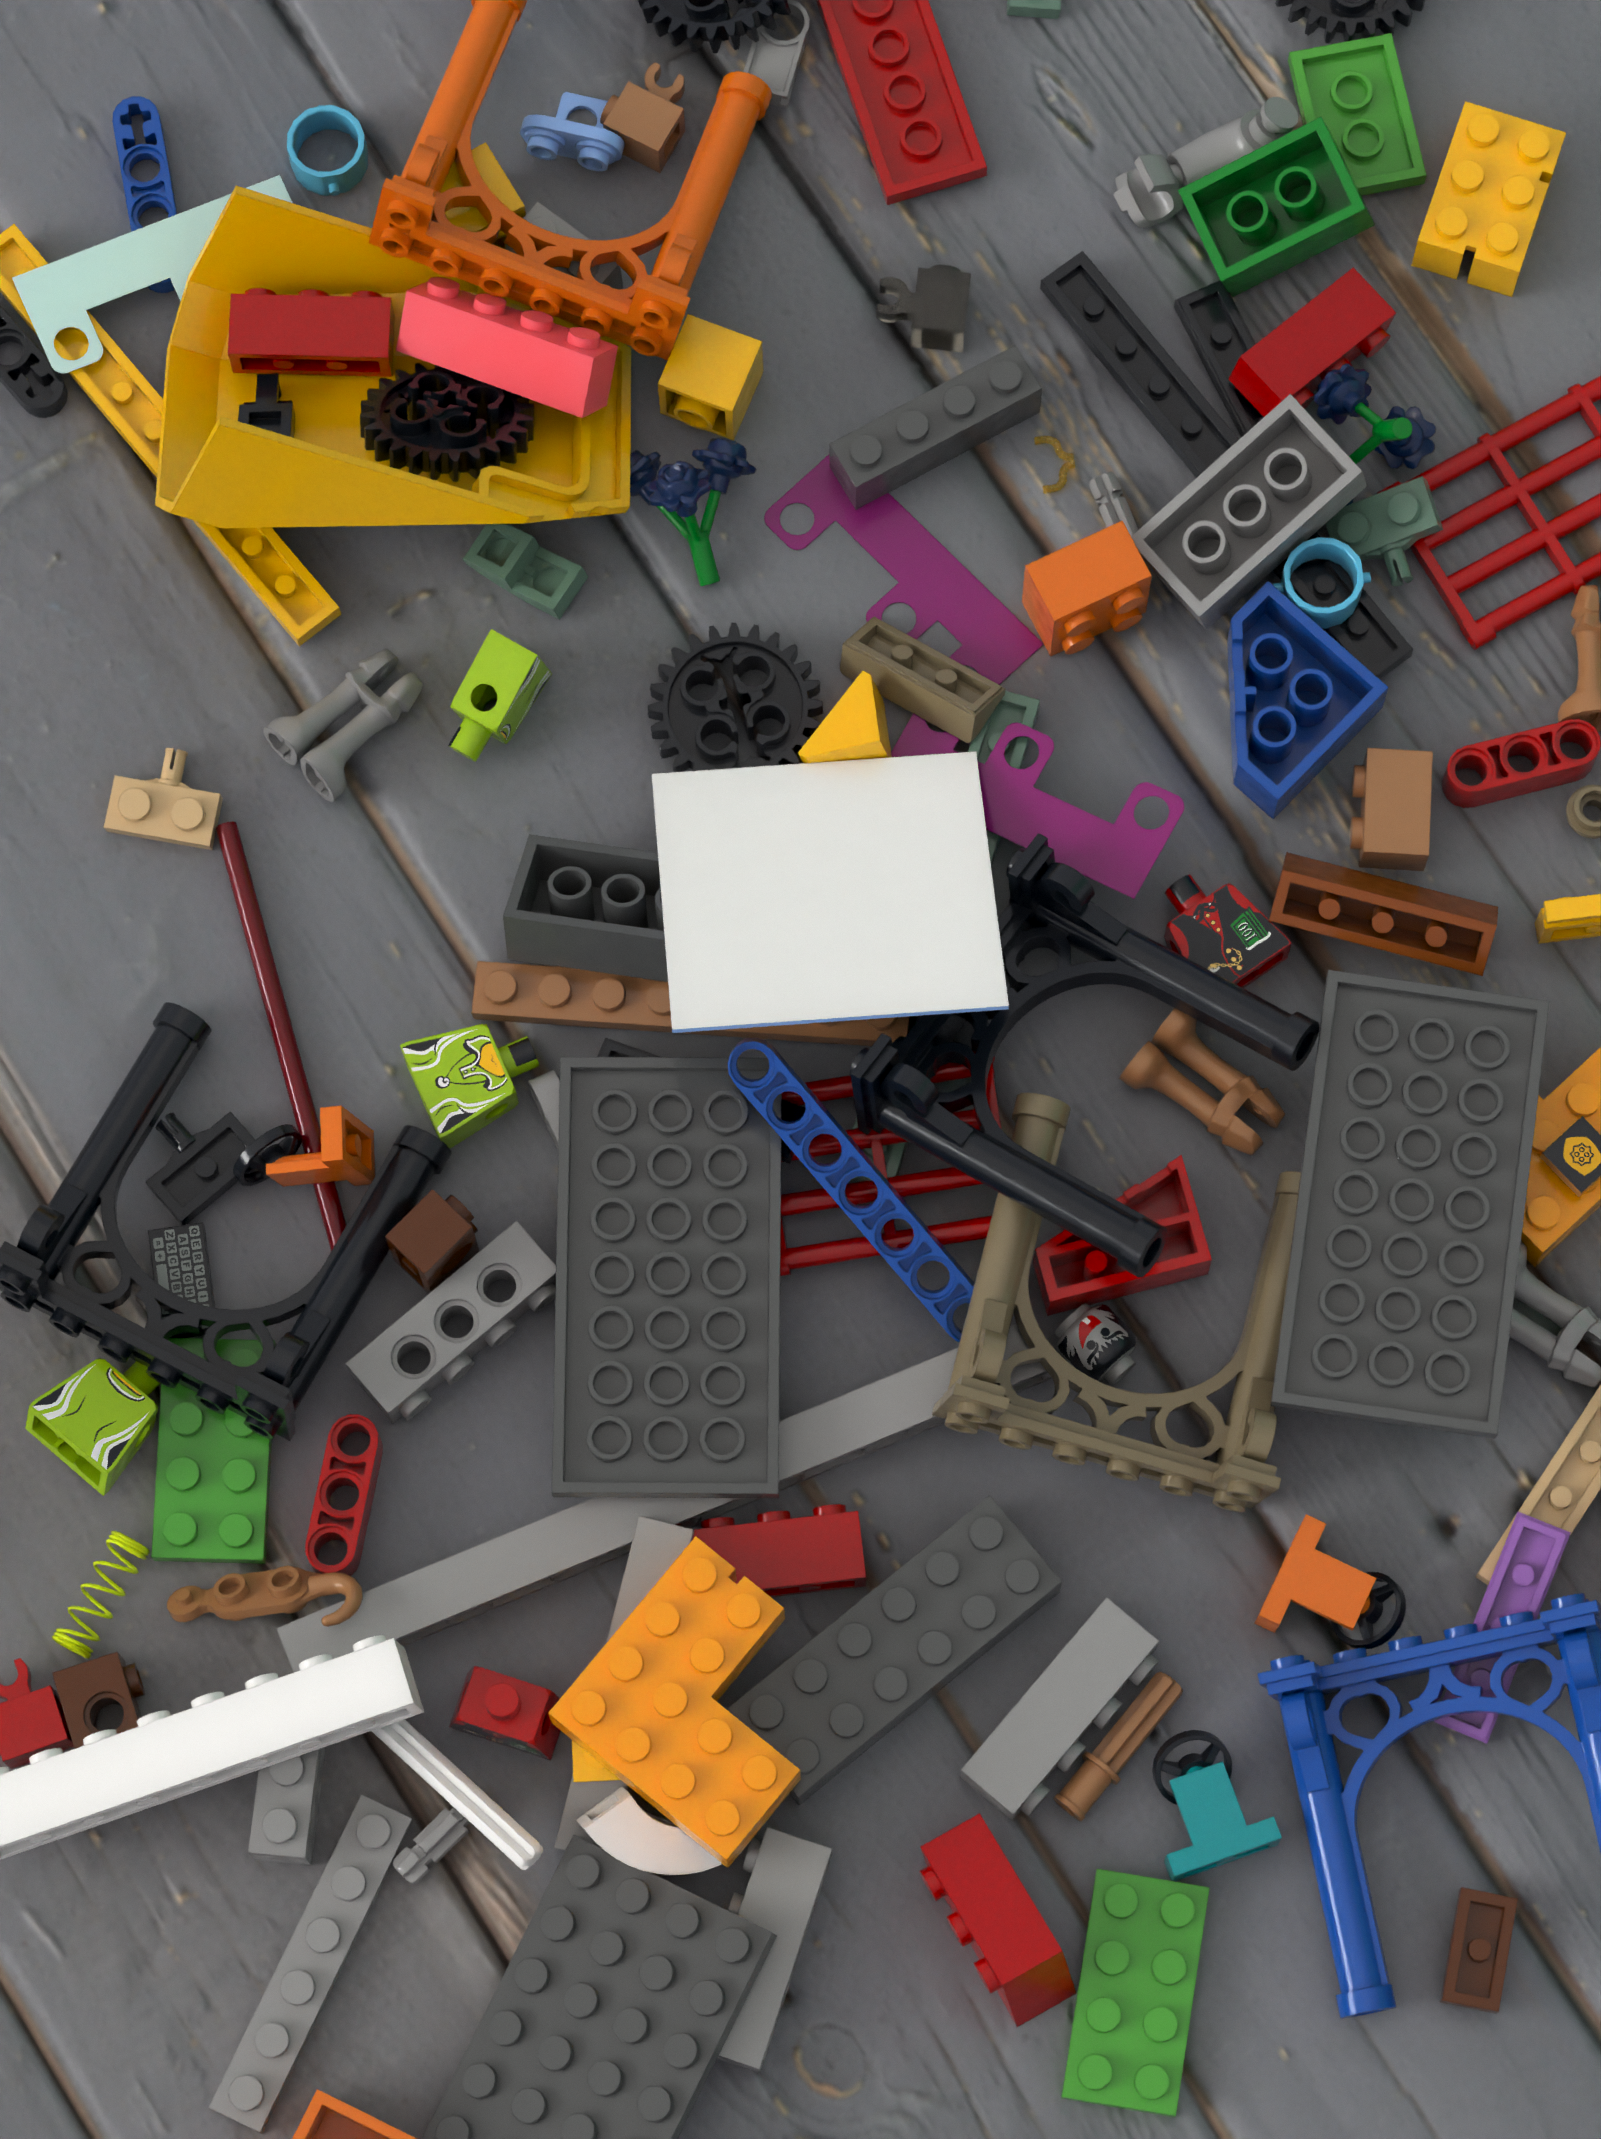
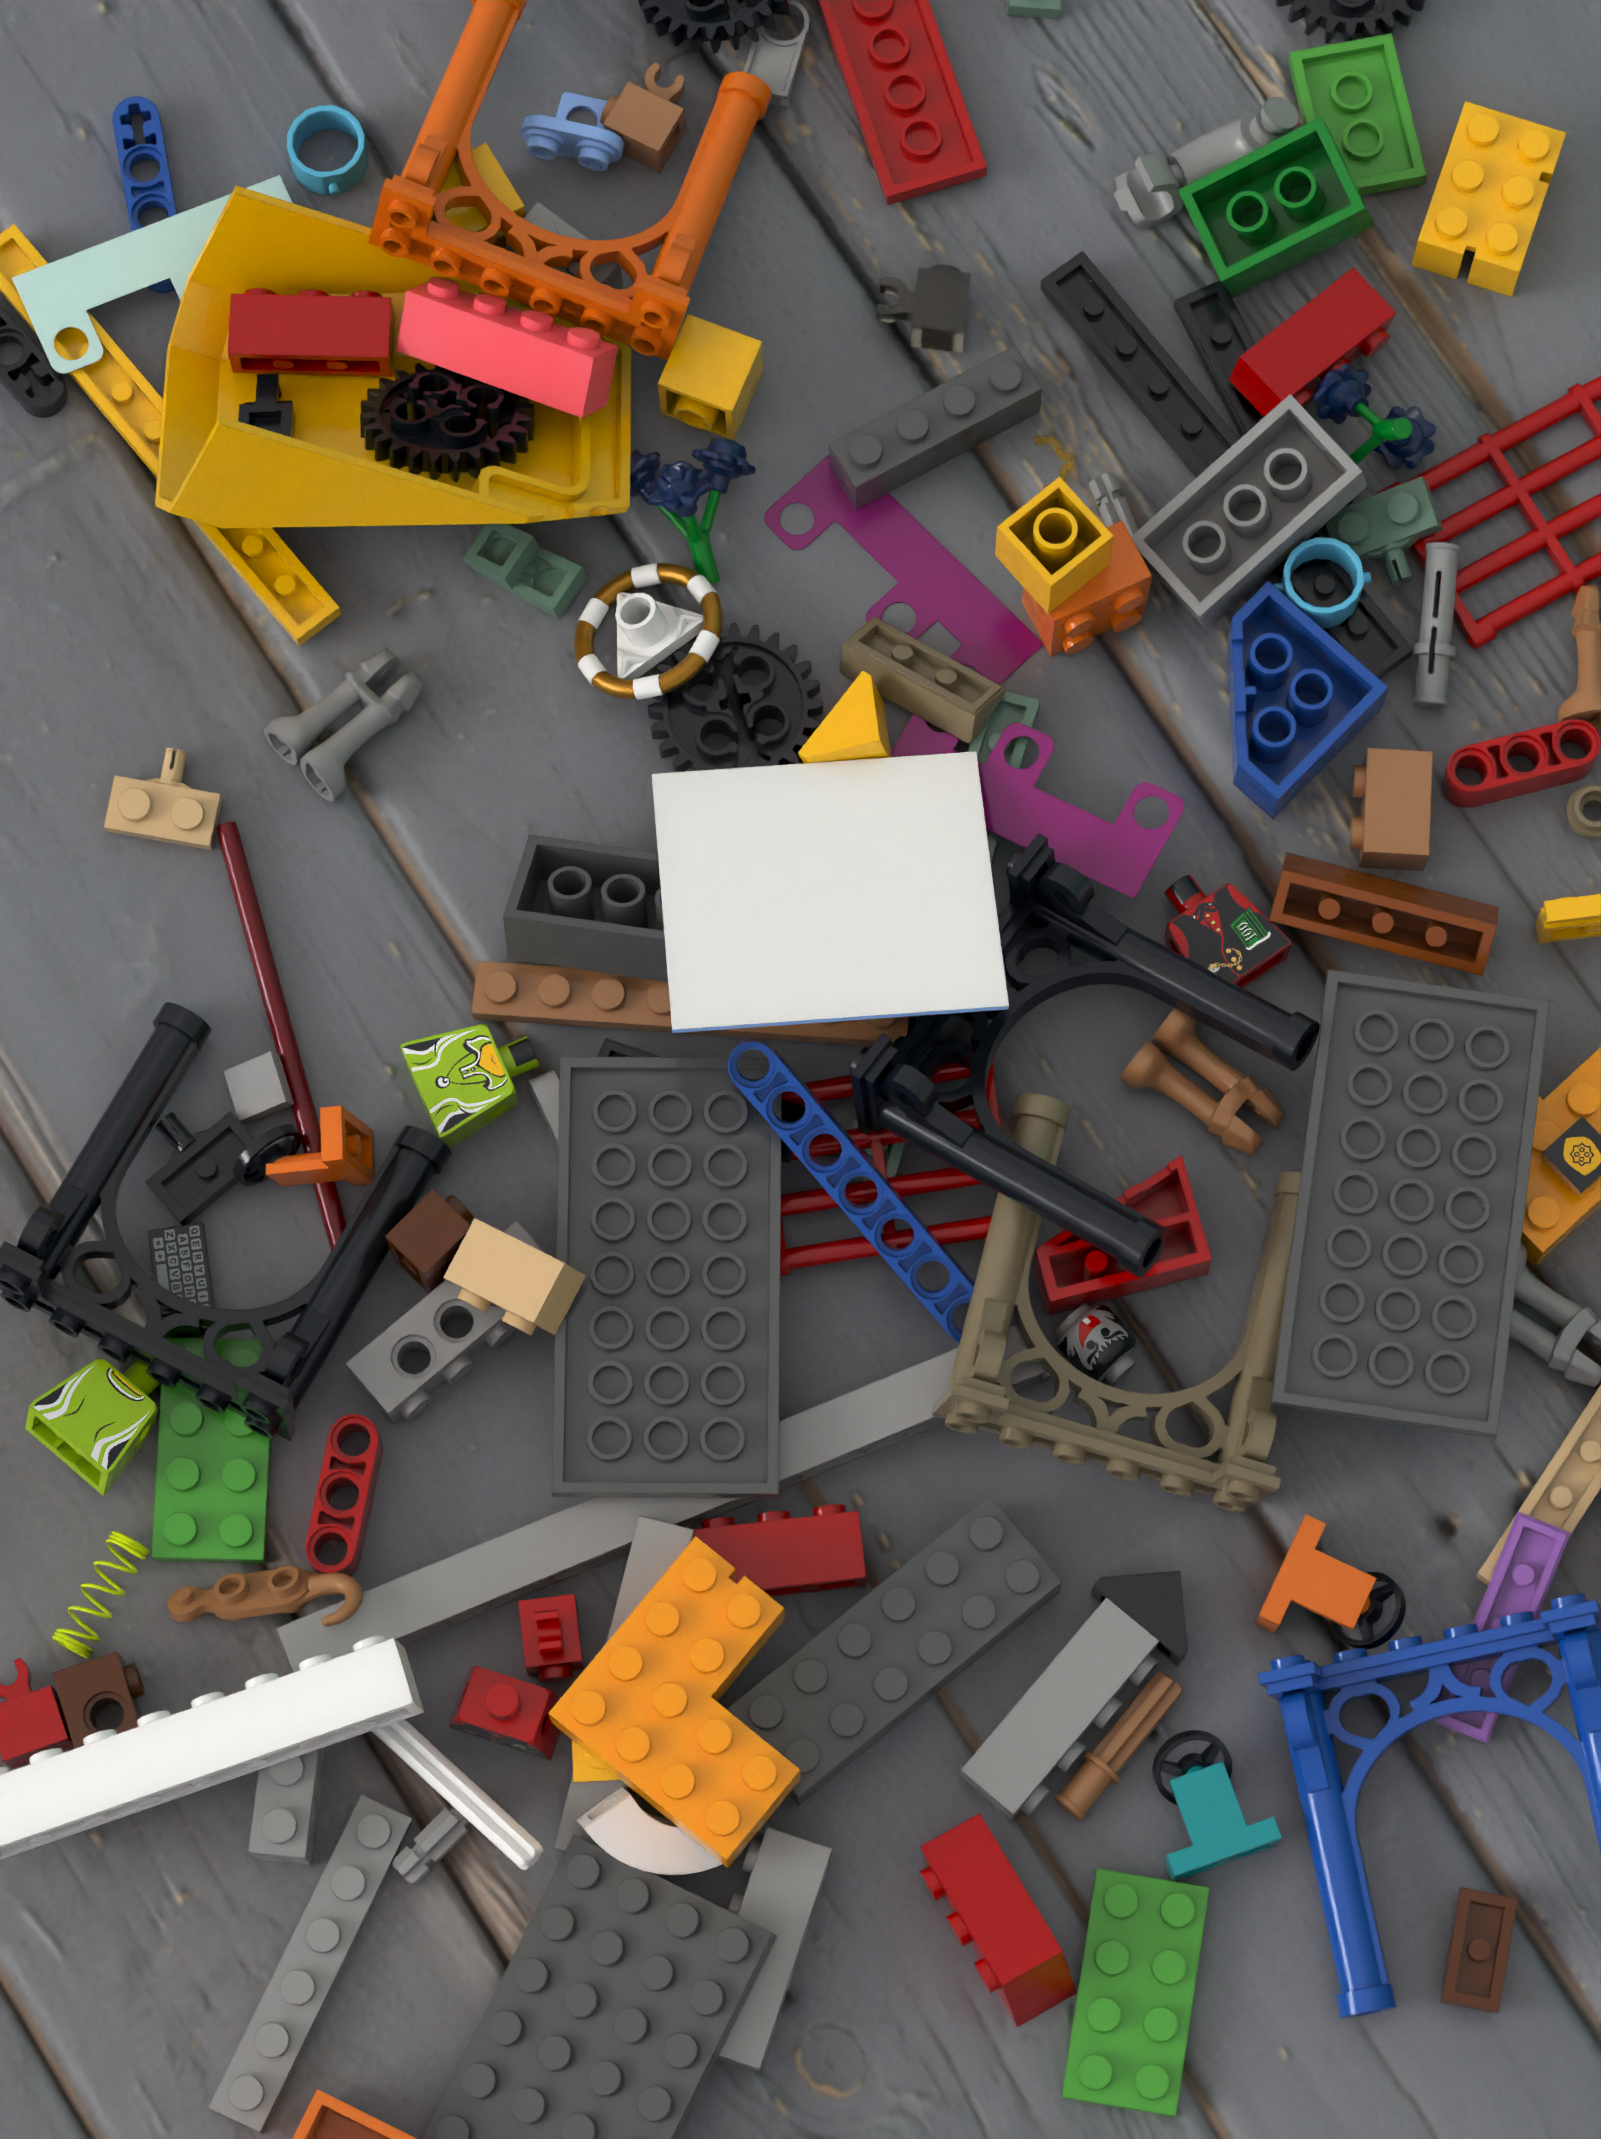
lime torso [448,629,552,762] -> none
none -> light grey tile [223,1051,294,1124]
none -> tan brick [443,1218,586,1336]
none -> red brick [518,1594,585,1683]
none -> white piece [574,563,723,700]
none -> yellow head [995,477,1114,614]
none -> black slope [1091,1571,1188,1667]
none -> light grey pin [1412,542,1460,708]

